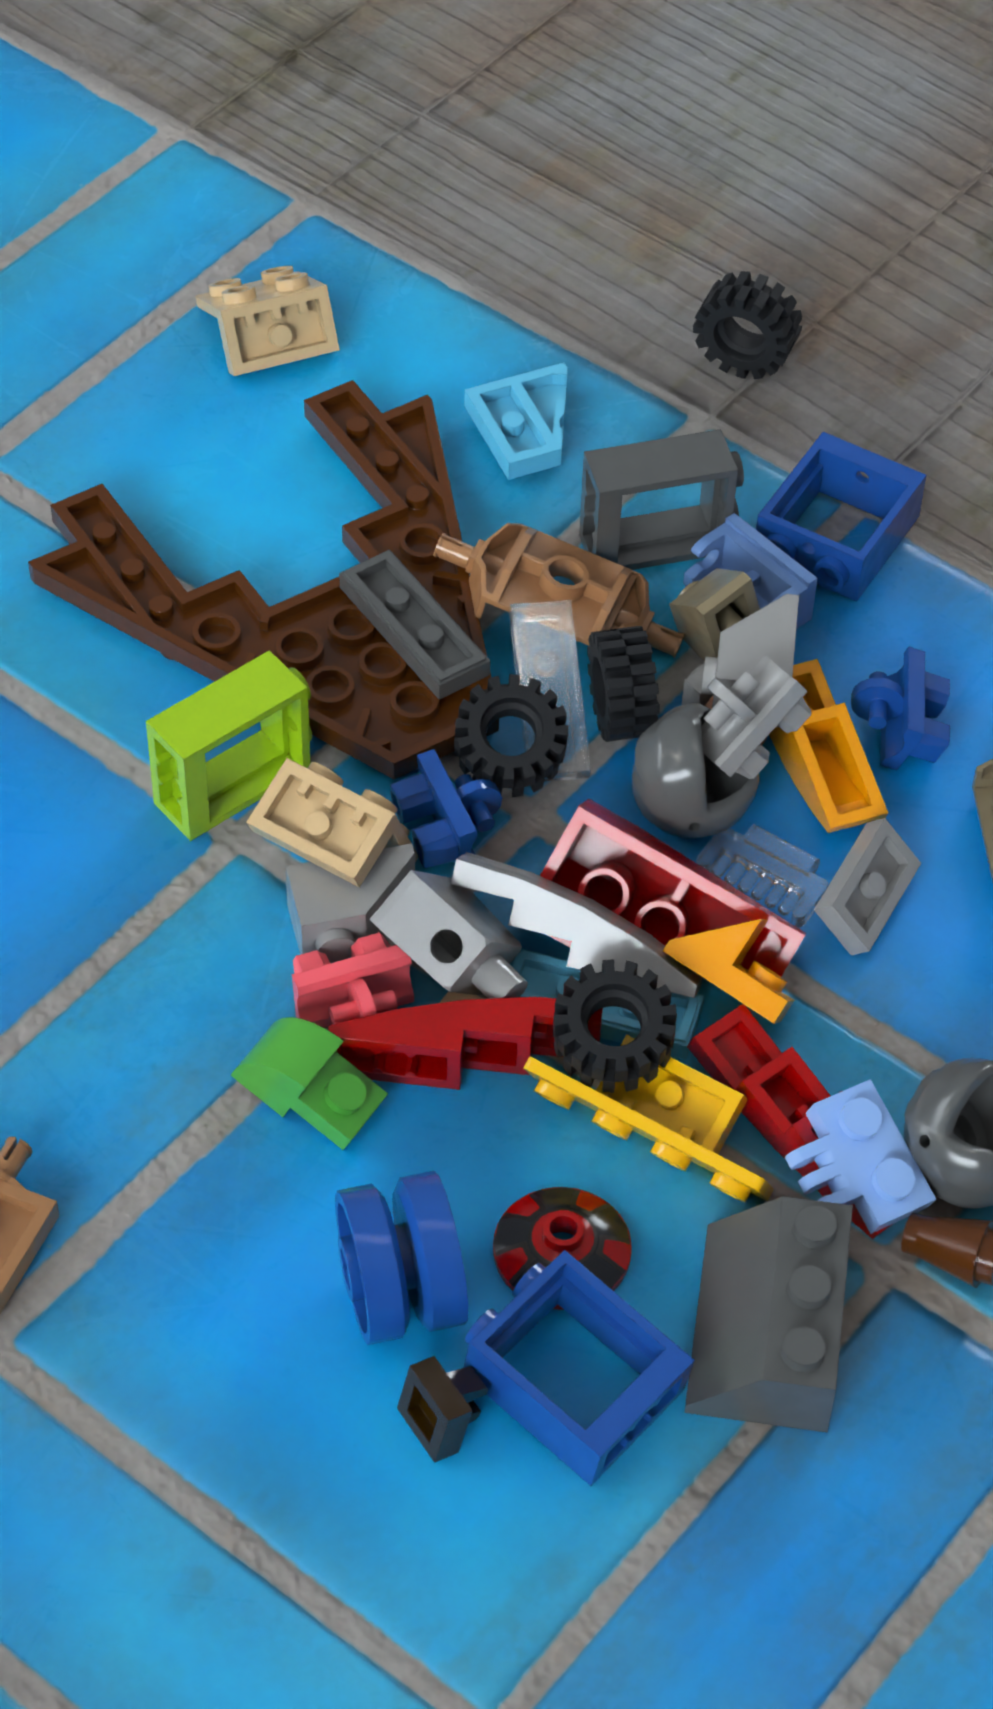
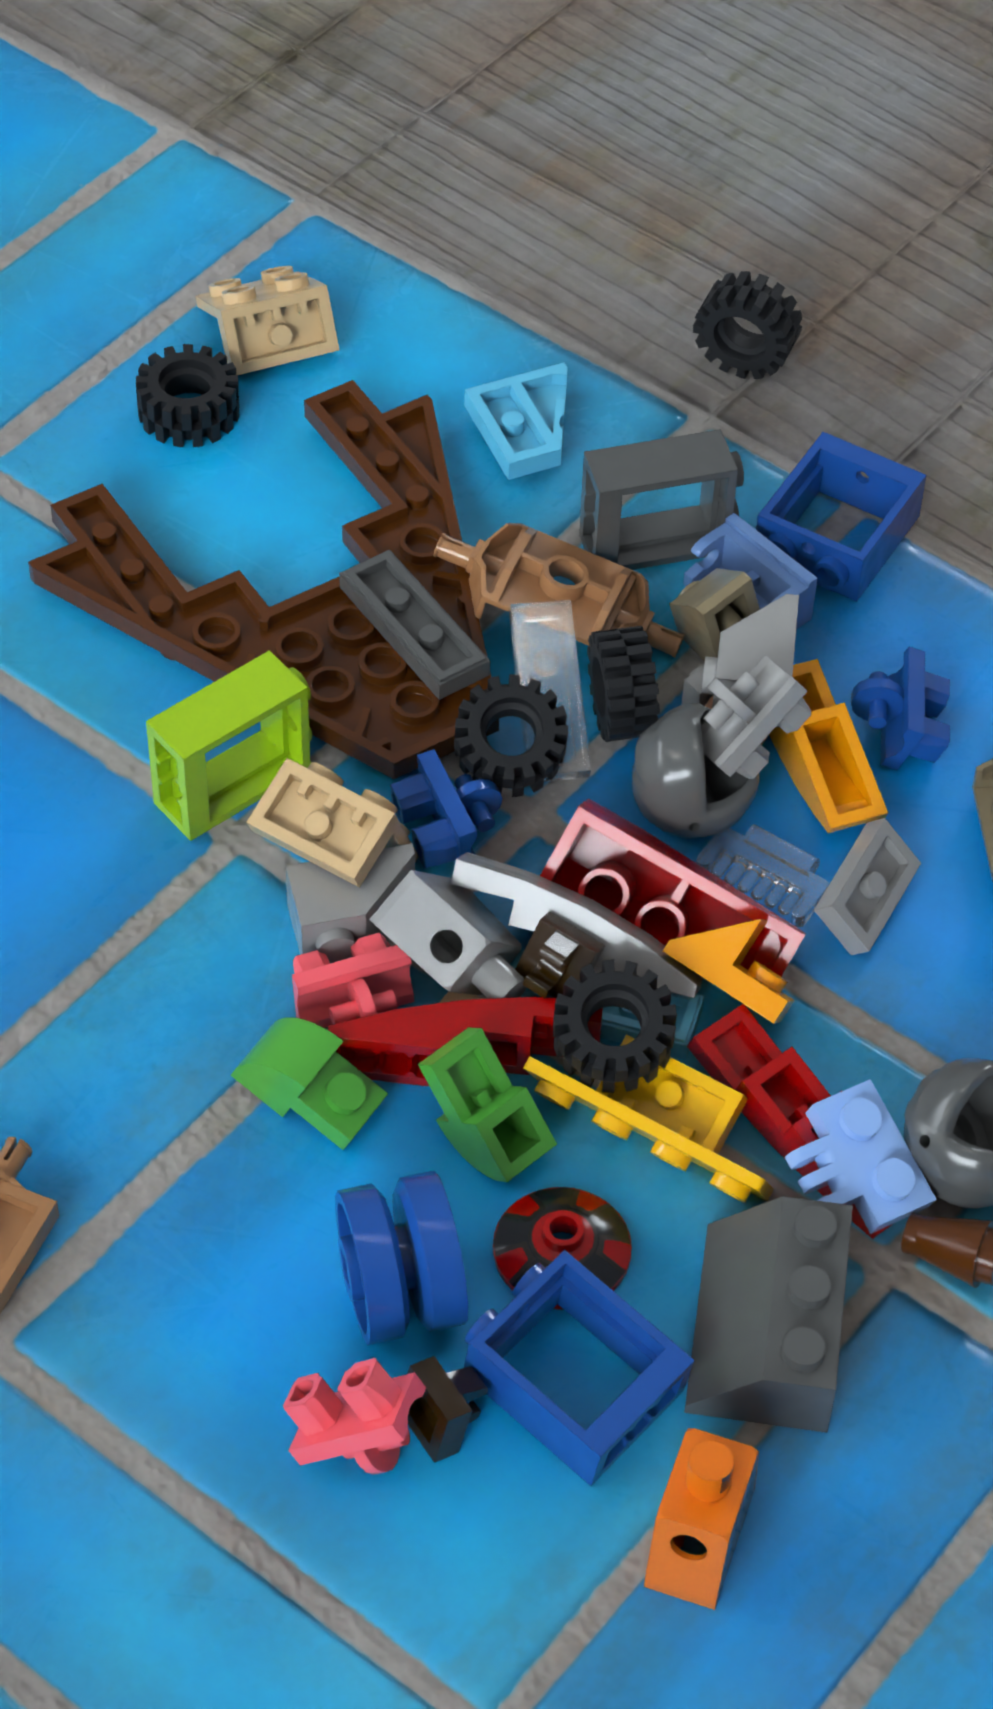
none -> black tyre [136,344,240,447]
none -> coral hips [283,1358,426,1475]
none -> bright green brick [418,1027,557,1182]
none -> dark brown tile [515,912,605,999]
none -> orange torso [644,1428,759,1610]

